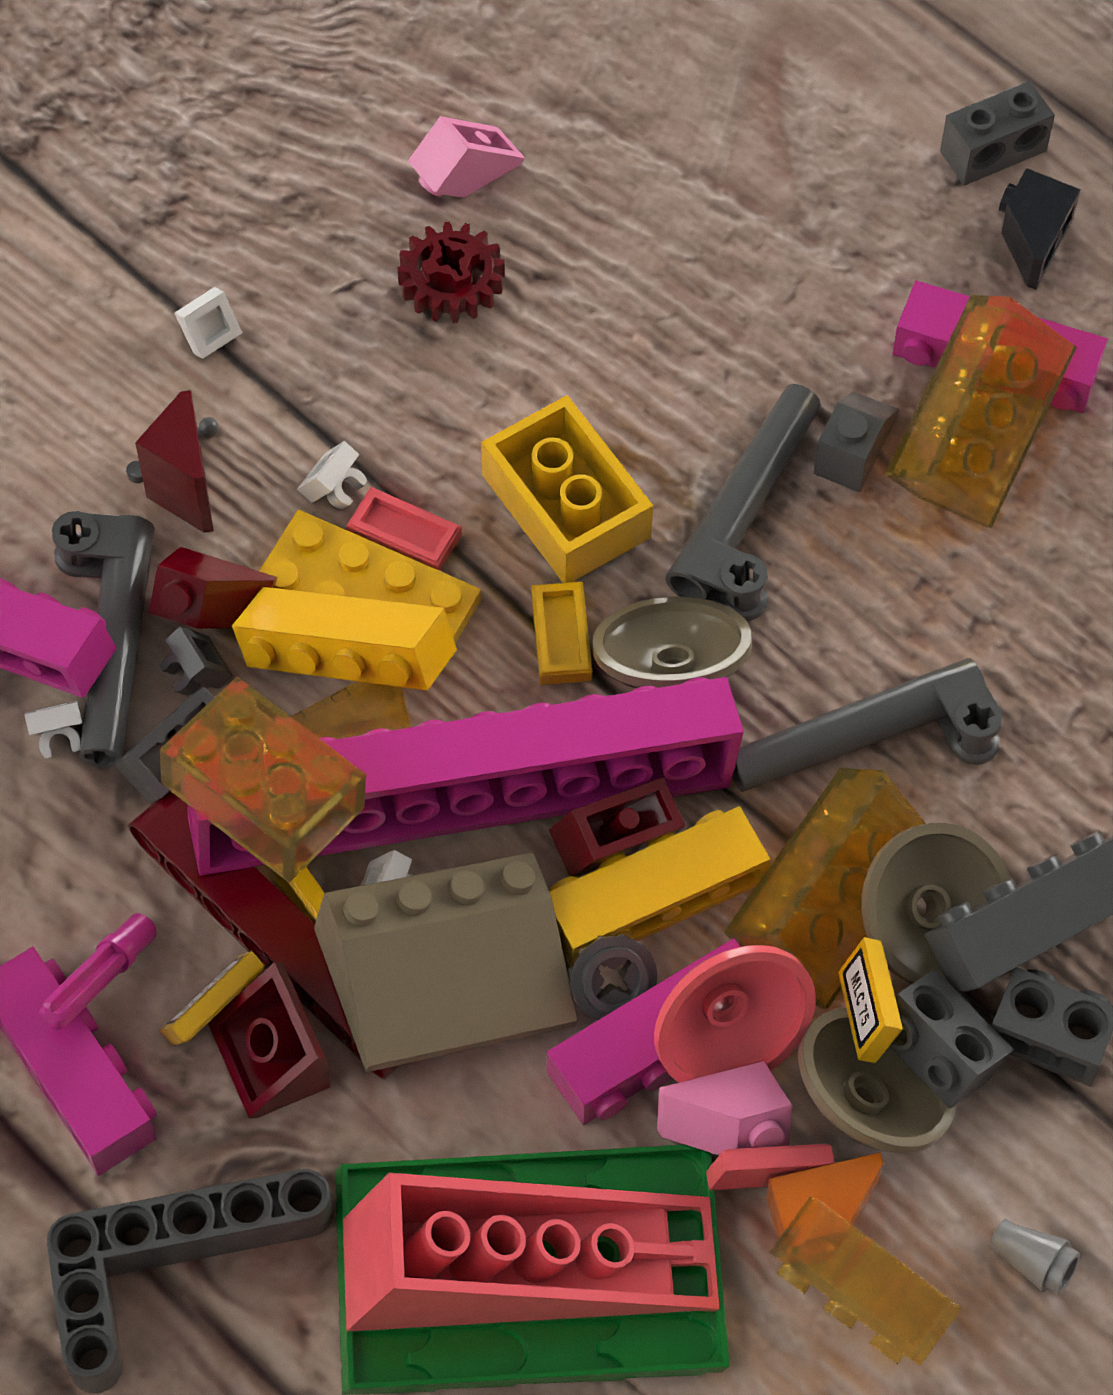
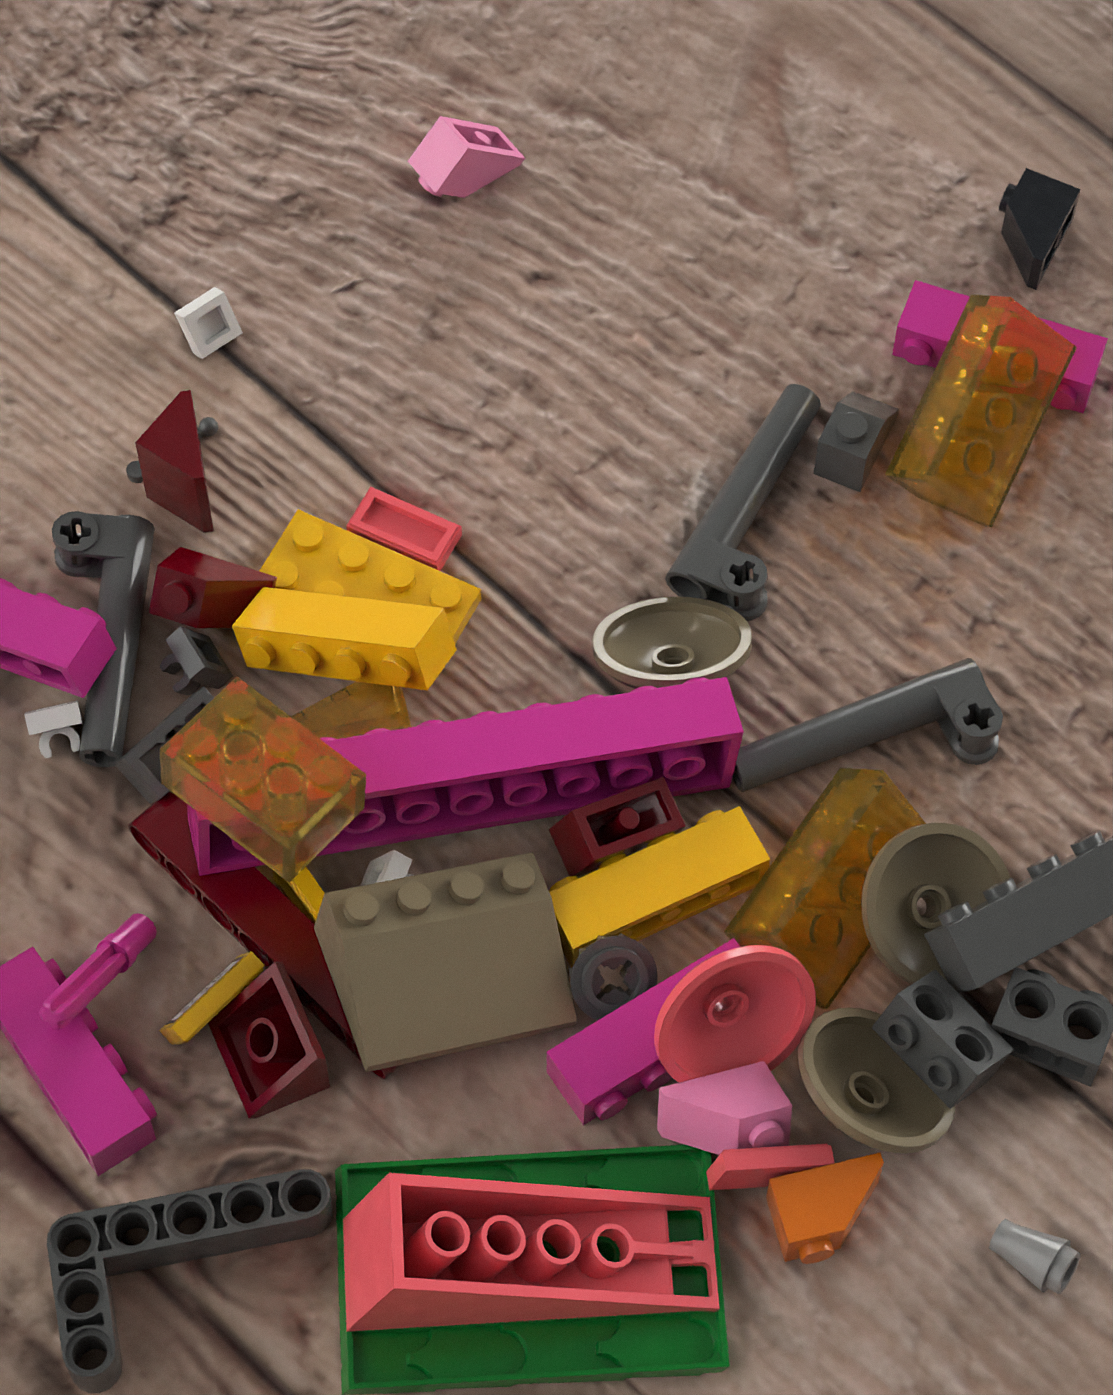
white tile [297,441,368,509] -> none
dark red gear [397,222,505,323] -> none
yellow brick [481,395,653,583] -> none
yellow tile [531,582,592,685] -> none
clear yellow brick [769,1196,962,1366] -> none
yellow tile [838,937,903,1063] -> none
dark grey brick [940,81,1055,186] -> none

